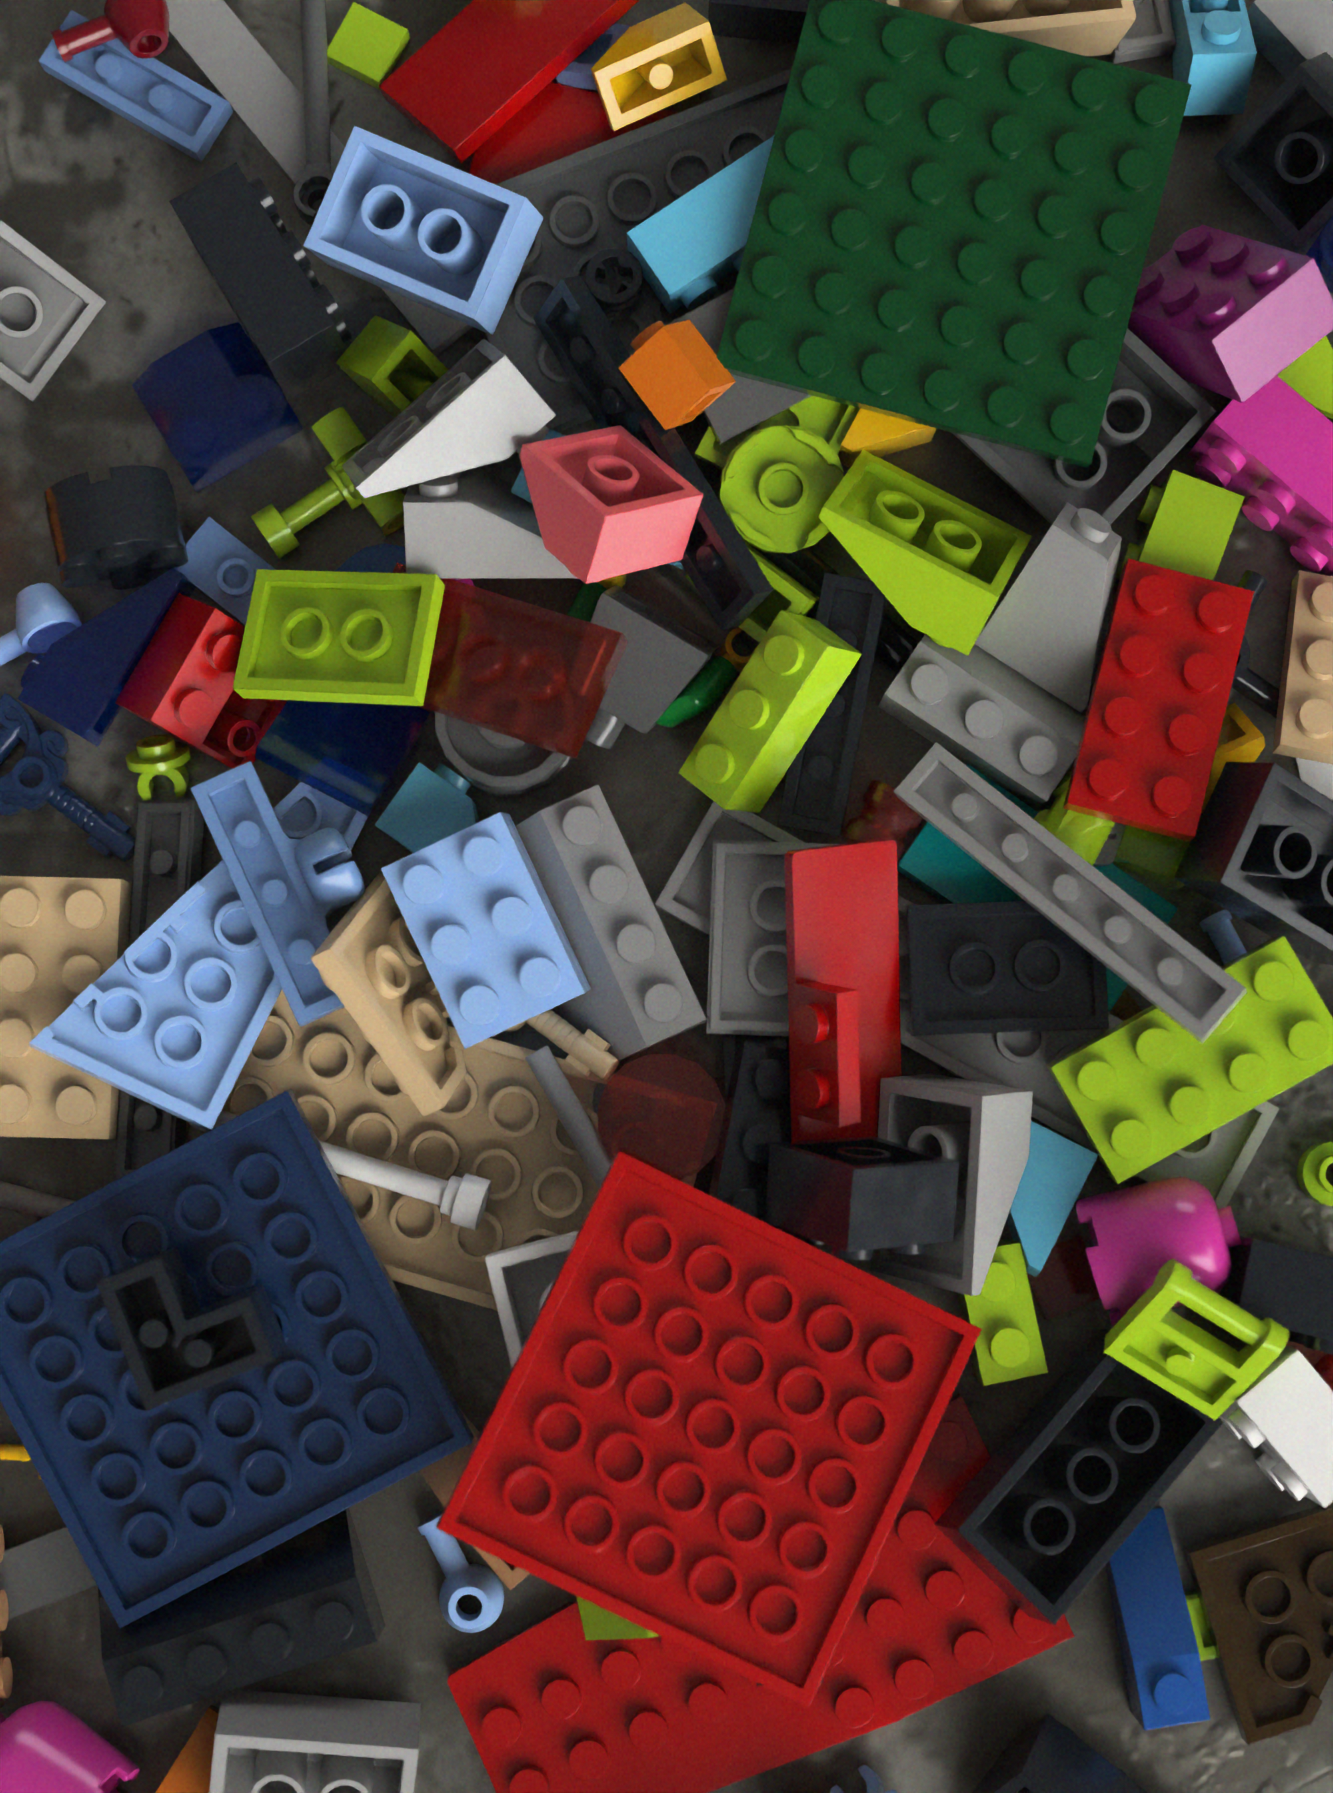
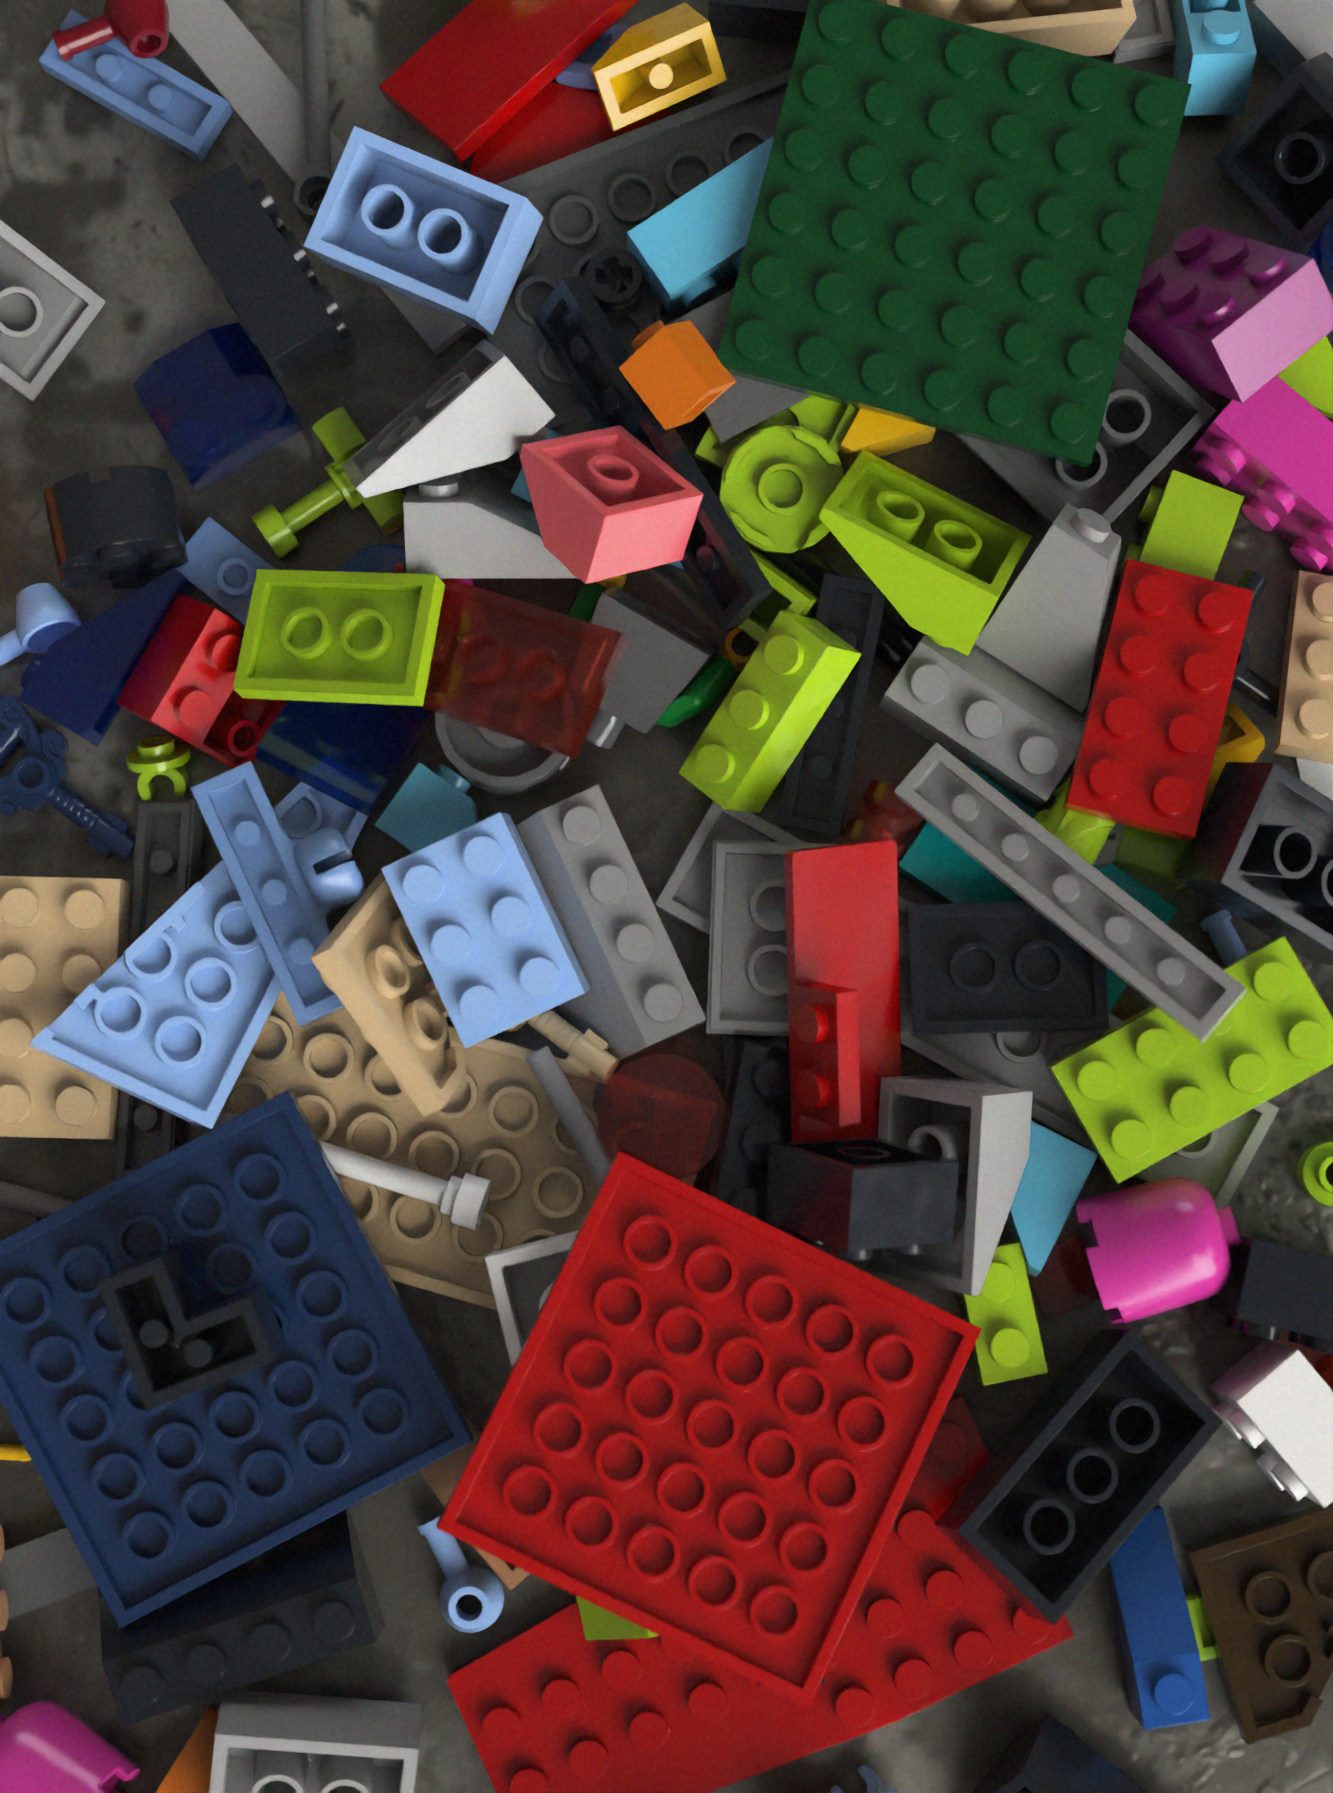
lime tile [327,2,410,91] -> none
lime slope [336,315,448,418] -> none
lime plate [1104,1258,1289,1420] -> none

